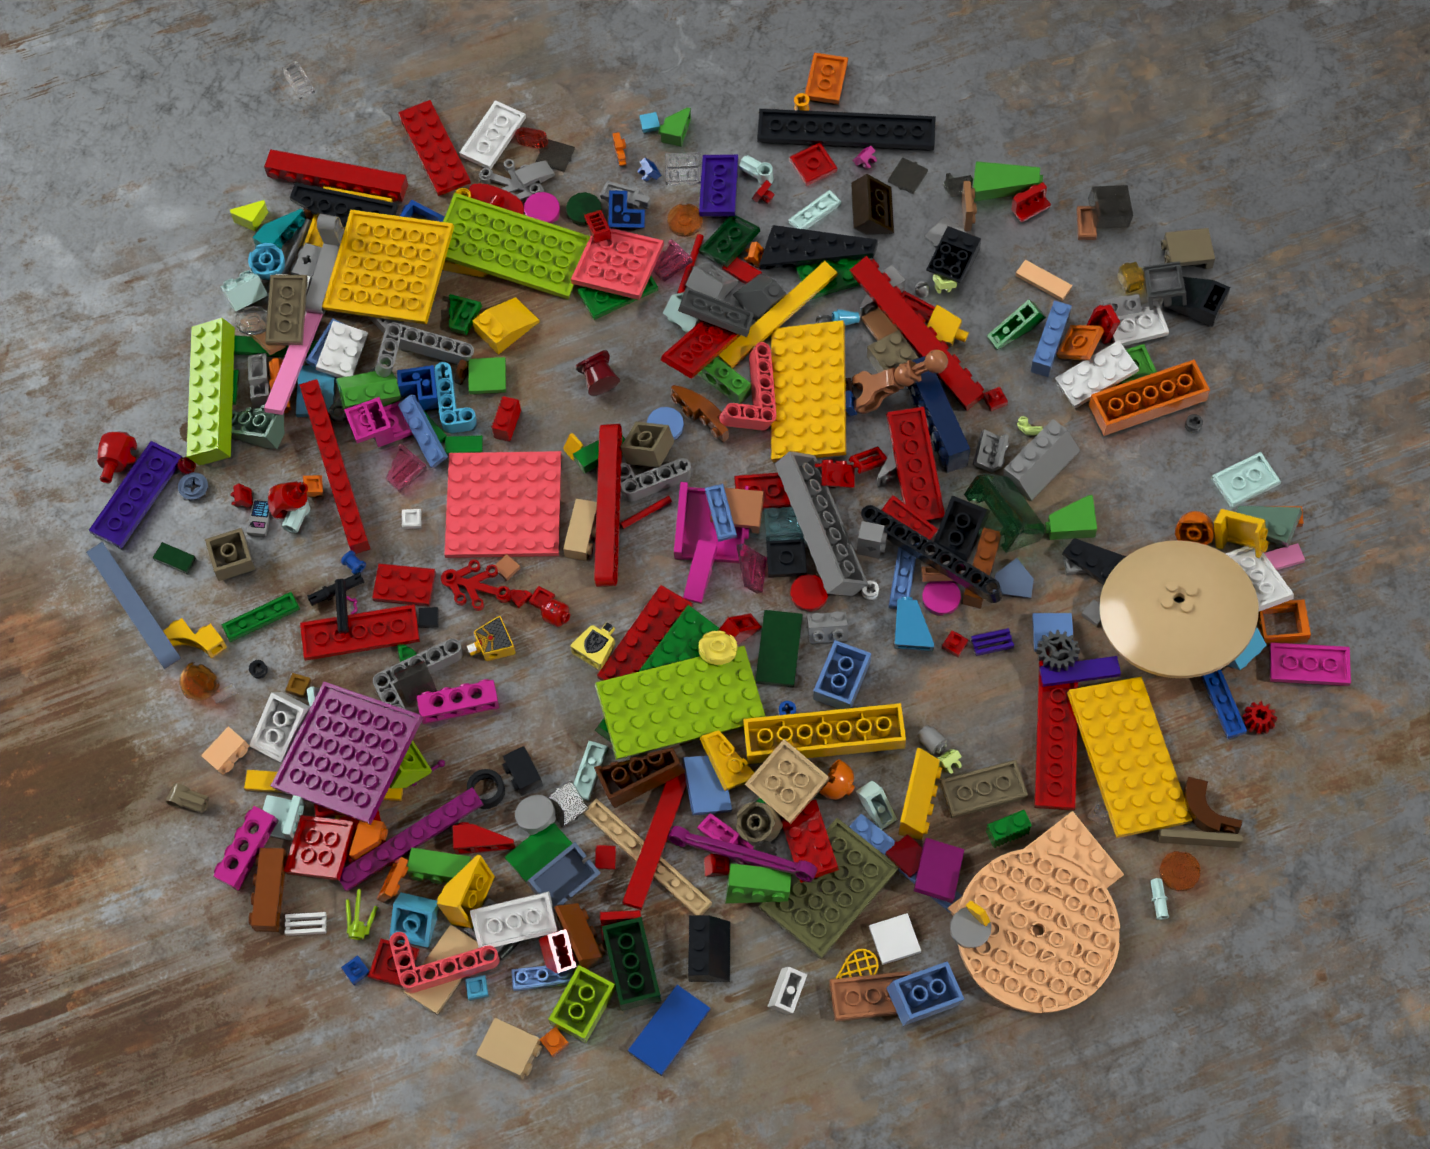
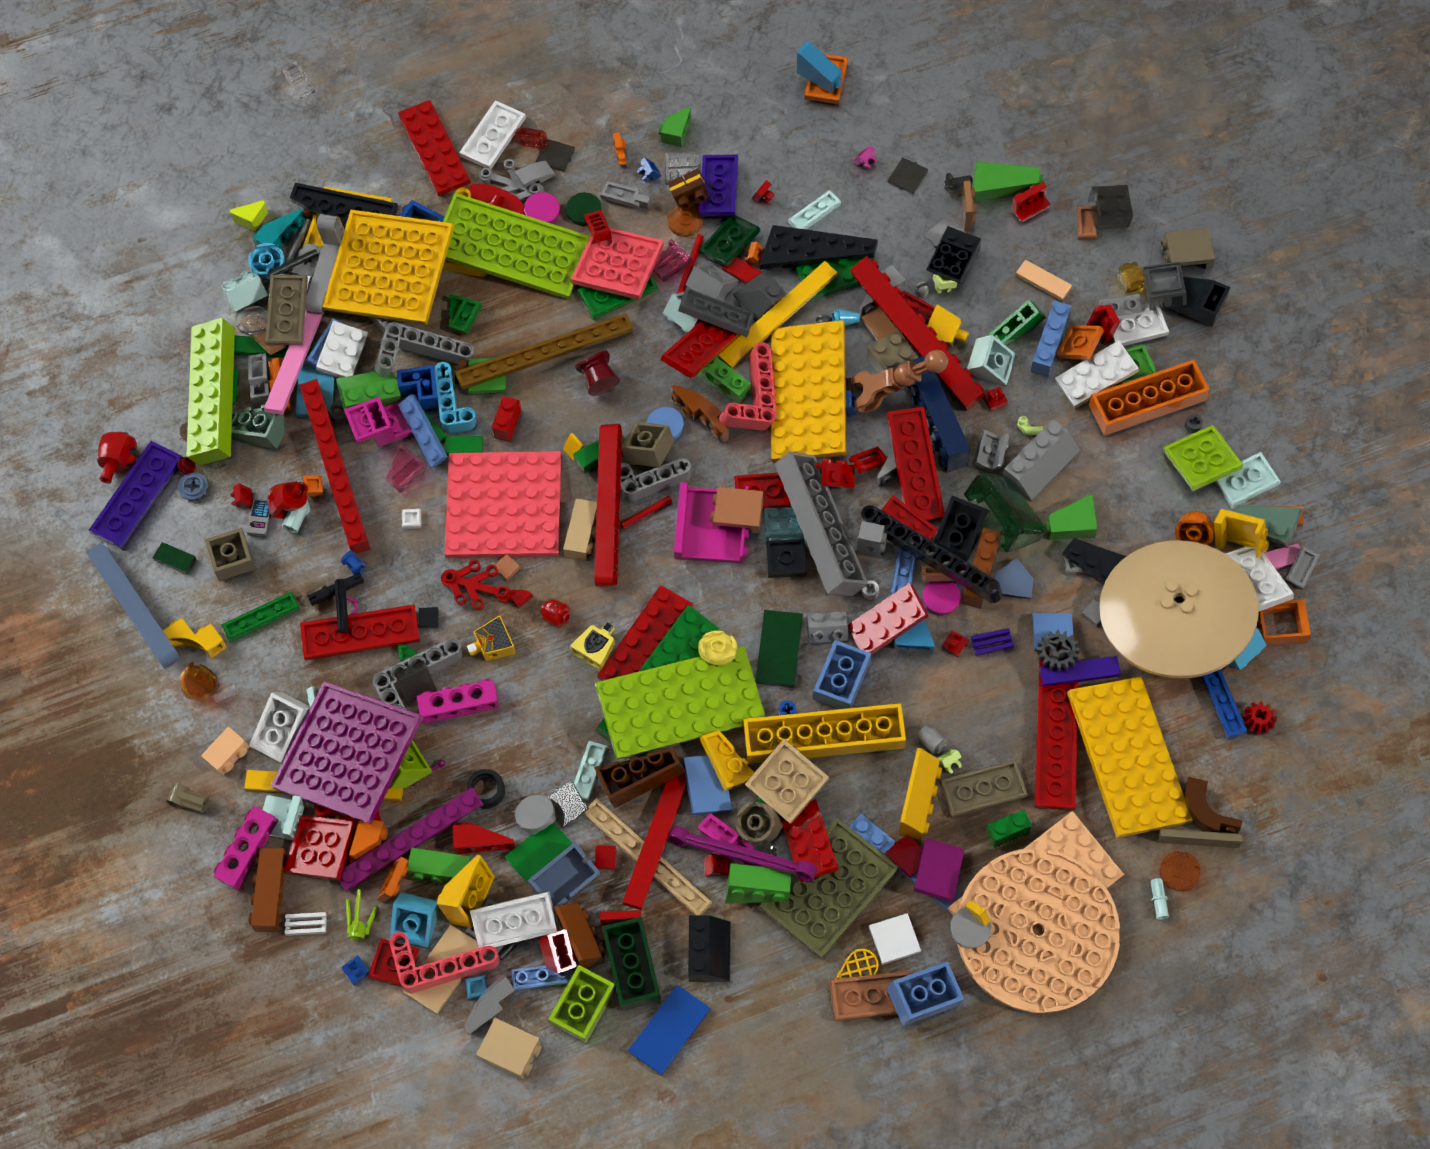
black bush [249,660,268,679] -> none
red brick [264,149,408,202] -> none
pearl gold plate [285,673,312,698] -> none
red plate [372,564,436,607] -> none
yellow slope [472,297,540,355] -> none
black brick [502,746,543,796] -> none
red tile [528,586,555,610] -> none
orange plate [540,1027,569,1057] -> none
blue brick [608,190,645,228] -> none
medium azure tile [639,112,660,133] -> none
dark pink slope [683,540,718,604] -> none
medium blue tile [705,484,737,542] -> none
red slope [718,613,762,645] -> none
clear pink wing [737,544,767,594] -> none
light aqua piece [739,155,774,185] -> none
black plate [757,109,936,150] -> none
white brick [767,967,807,1015] -> none
red tile [789,143,838,186] -> none
red tile [790,574,828,612] -> none
light orange bush [794,93,809,111] -> none
orange cylinder [819,759,855,800] -> none
dark brown slope [851,174,894,235] -> none
light aqua slope [856,781,897,830] -> none
dark pink plate [1269,643,1351,686] -> none
none -> pearl dark grey bar [267,249,318,278]
none -> pearl gold plate [455,313,634,390]
none -> light grey slope [464,975,515,1034]
none -> reddish brown hips [668,168,709,211]
none -> dark azure slope [797,41,842,93]
none -> plate [848,583,929,655]
none -> light aqua slope [967,335,1016,386]
none -> lime plate [1163,425,1243,491]
none -> light grey tile [1285,546,1320,589]

